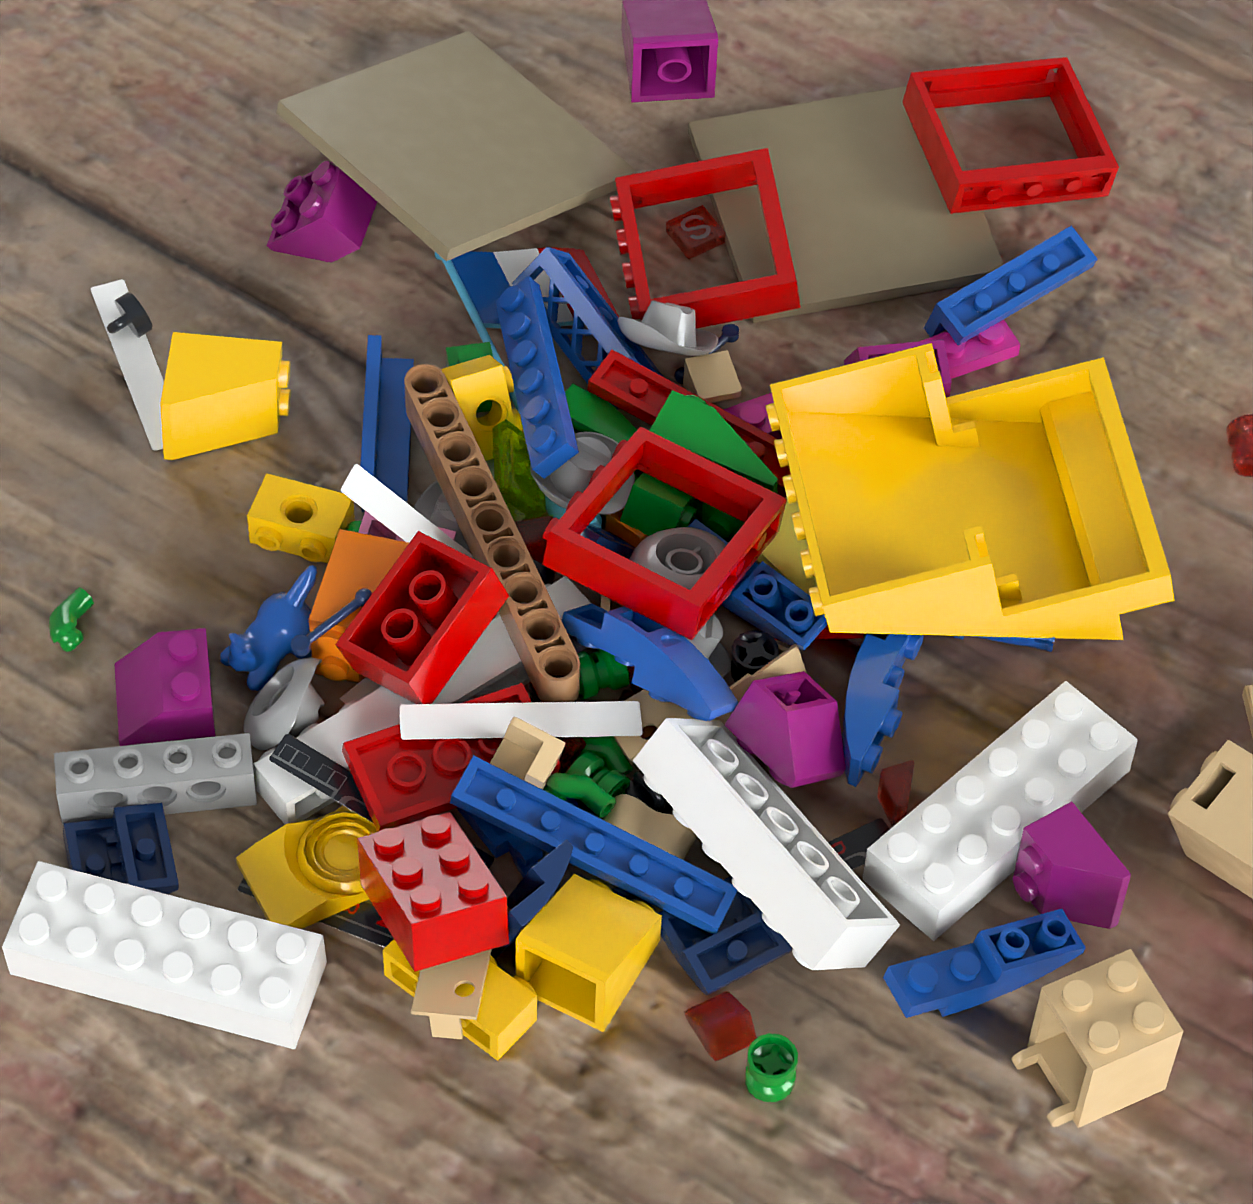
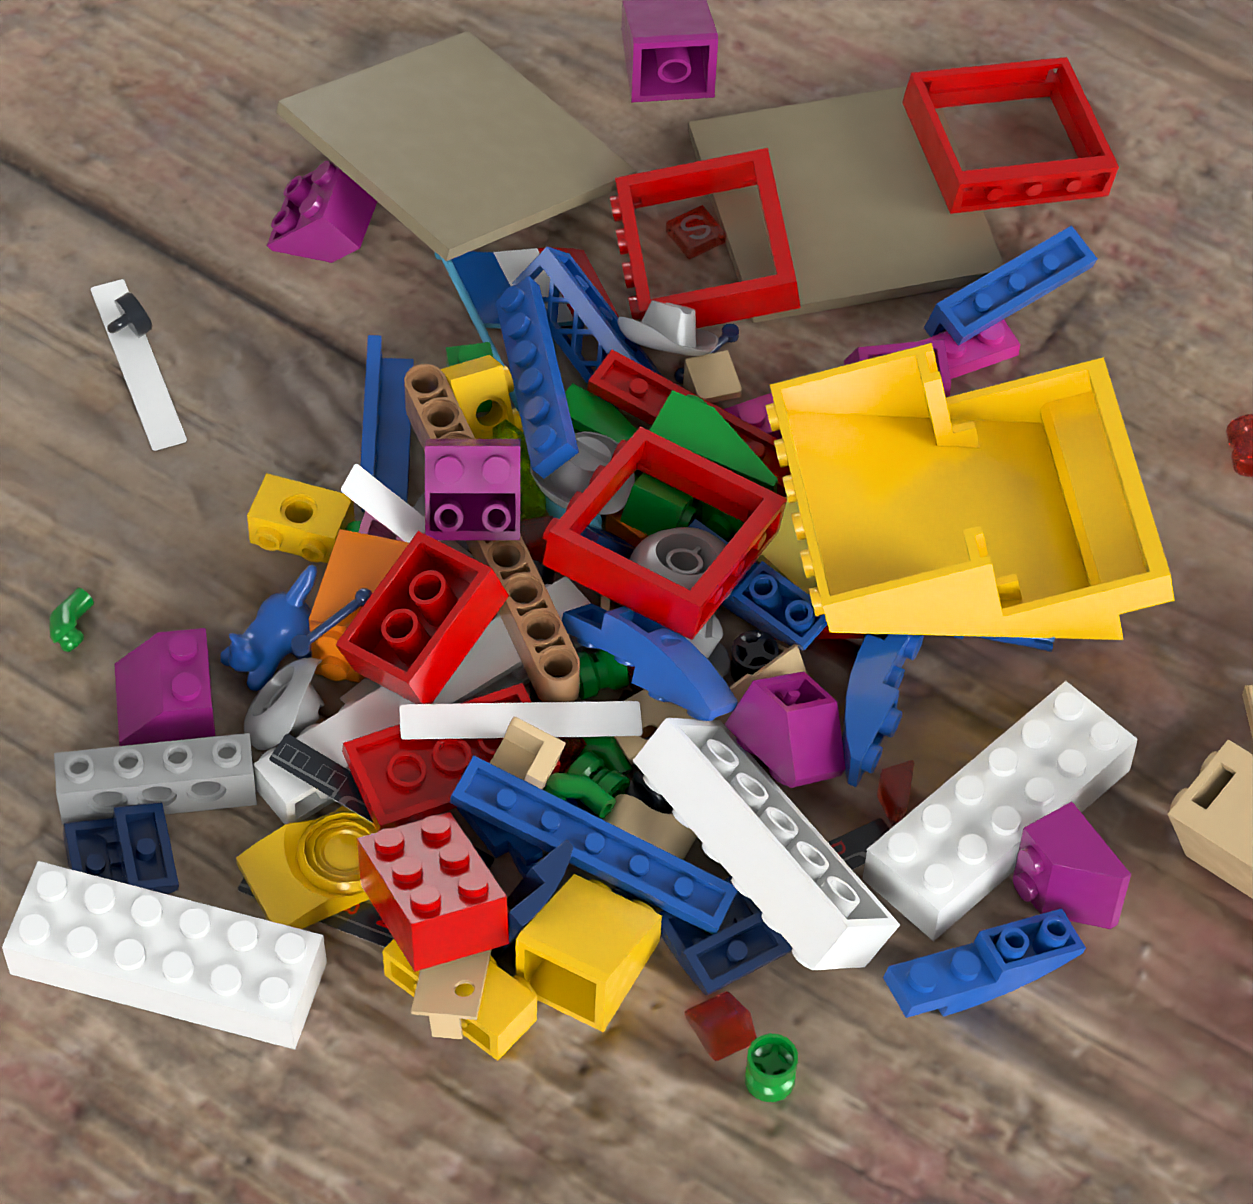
yellow slope [160,332,291,460] -> none
tan container [1012,949,1183,1128] -> none
none -> magenta slope [425,439,520,540]

